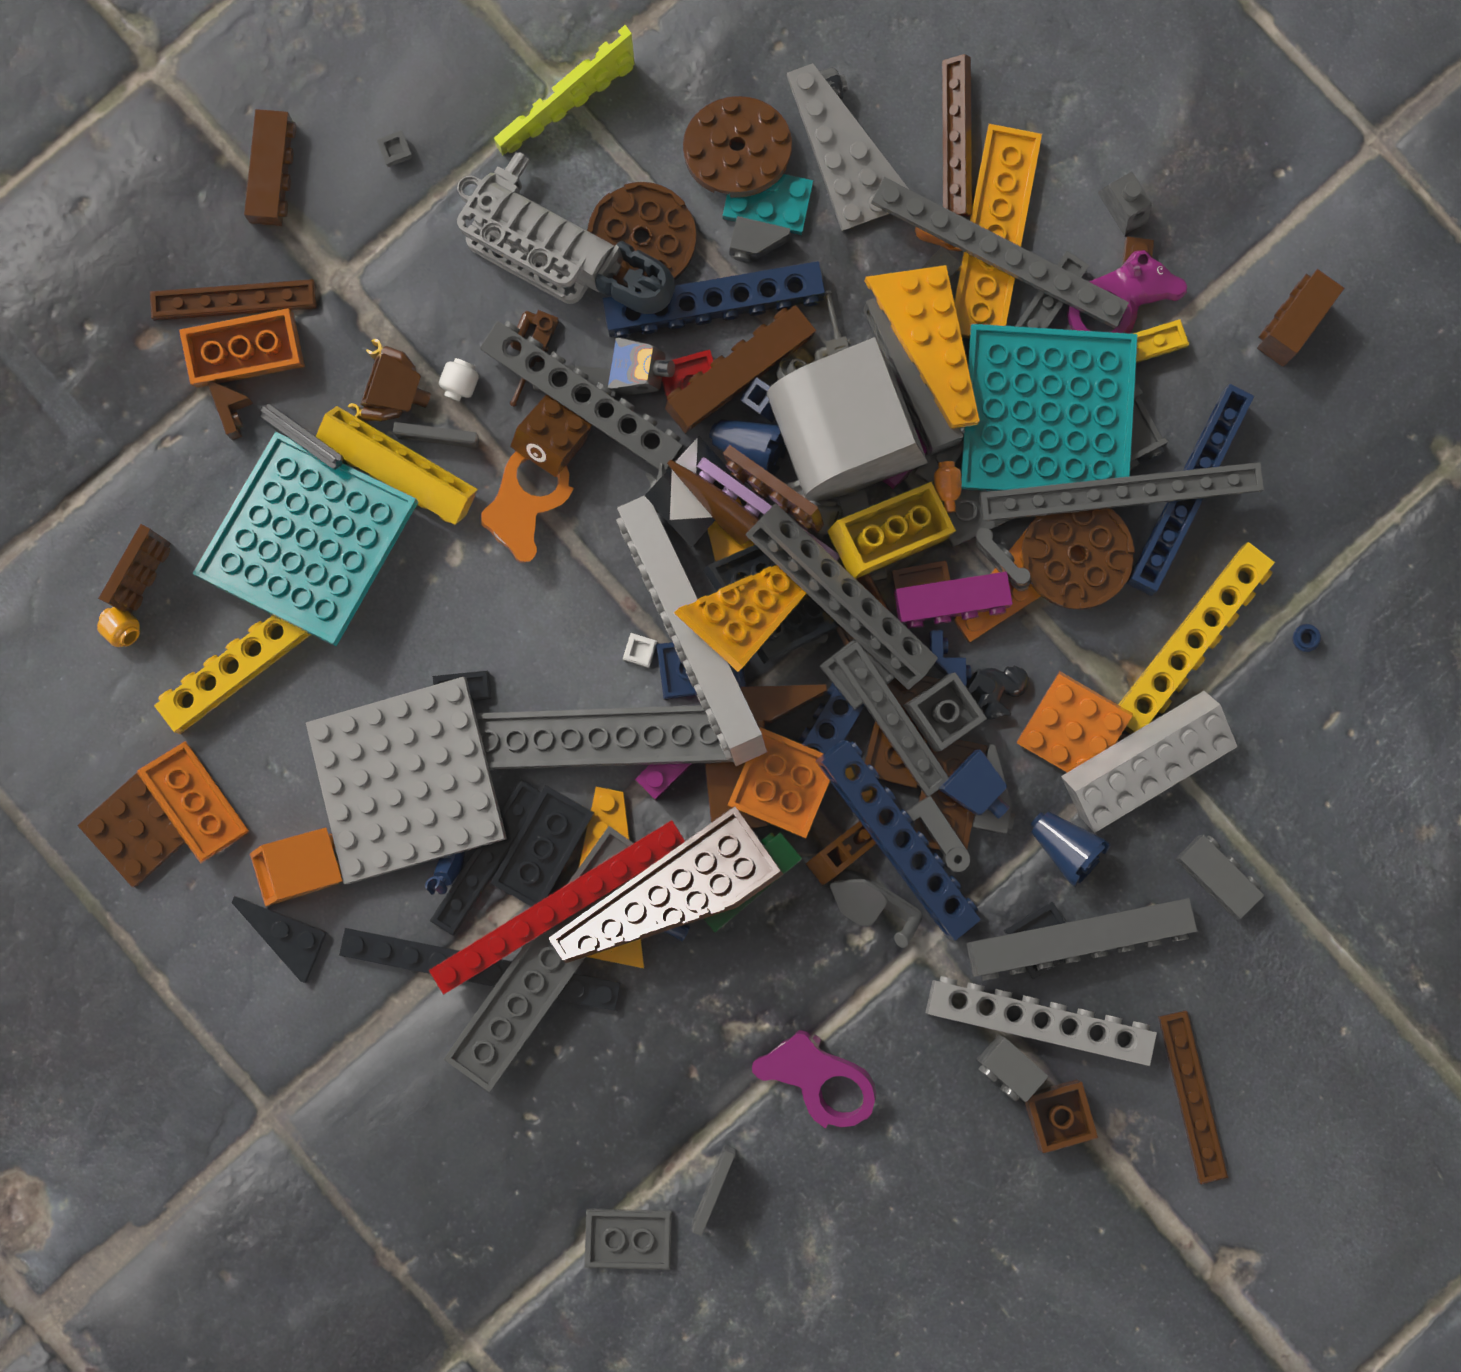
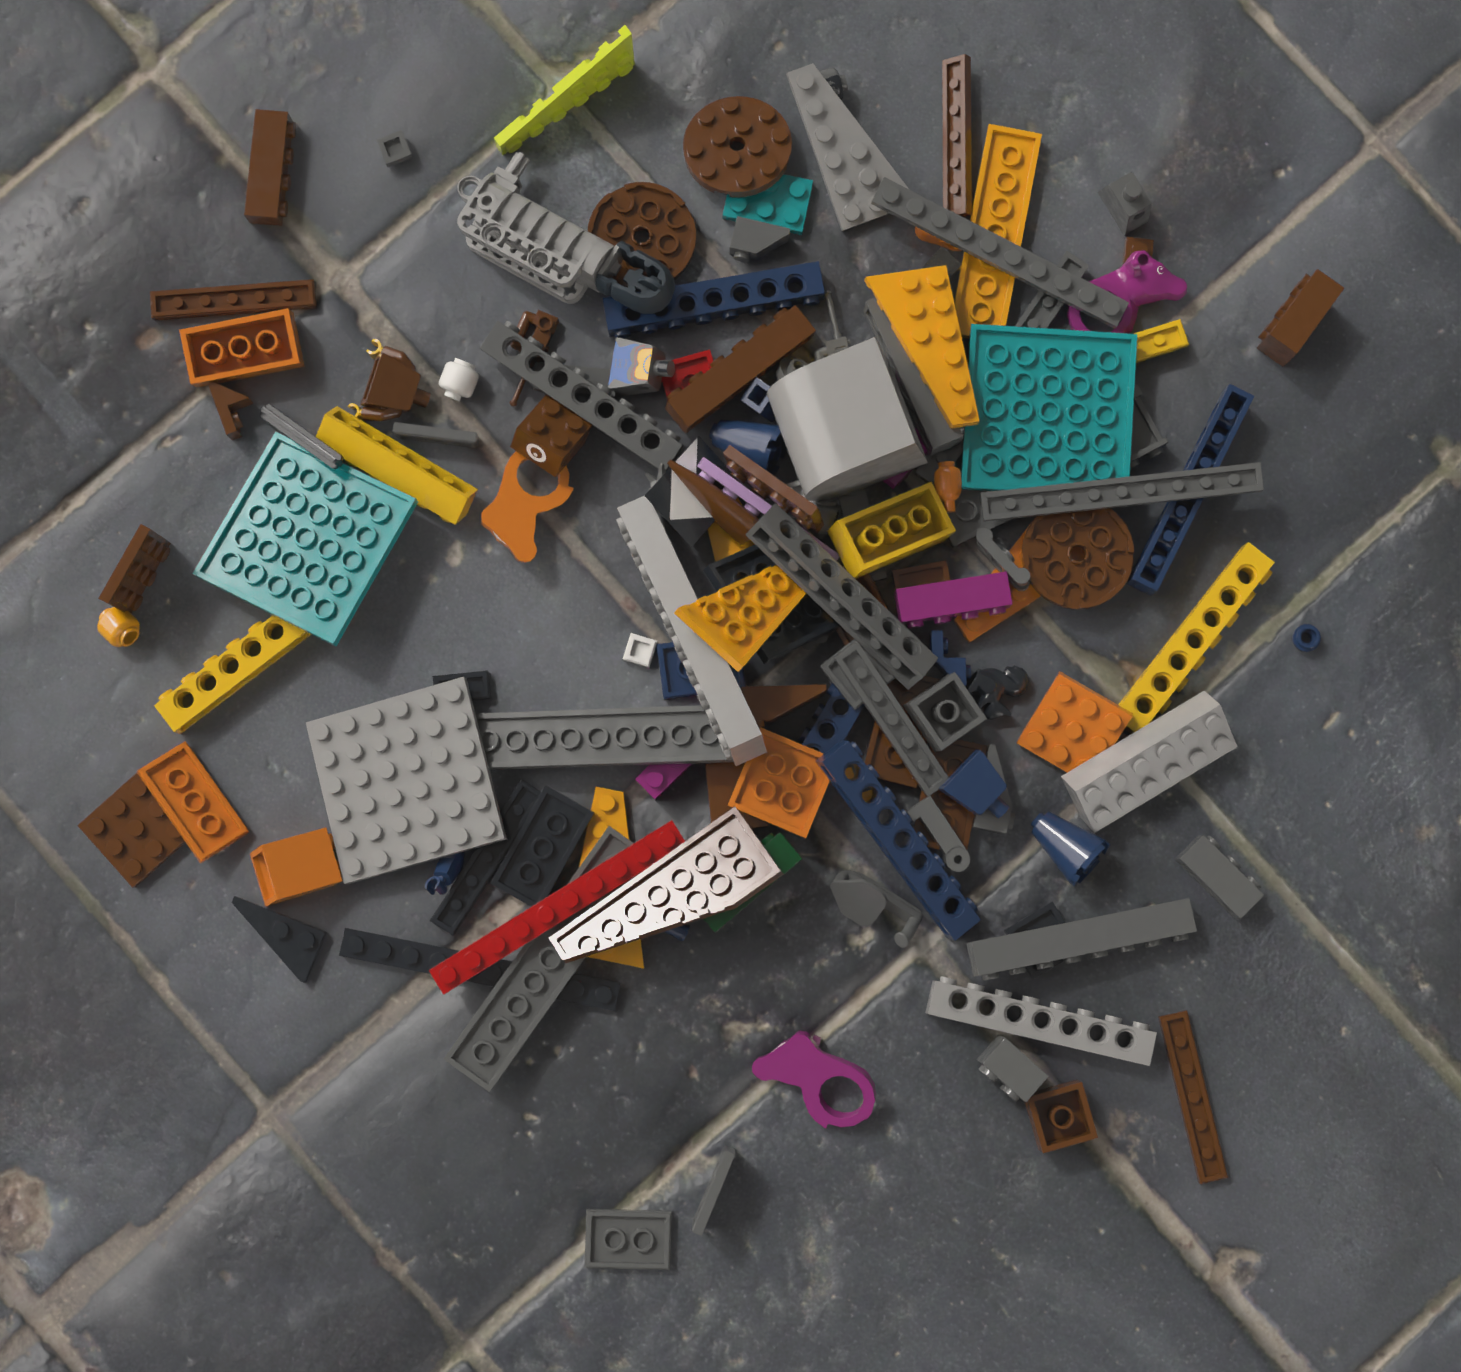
reddish brown slope [805,814,886,886] -> none

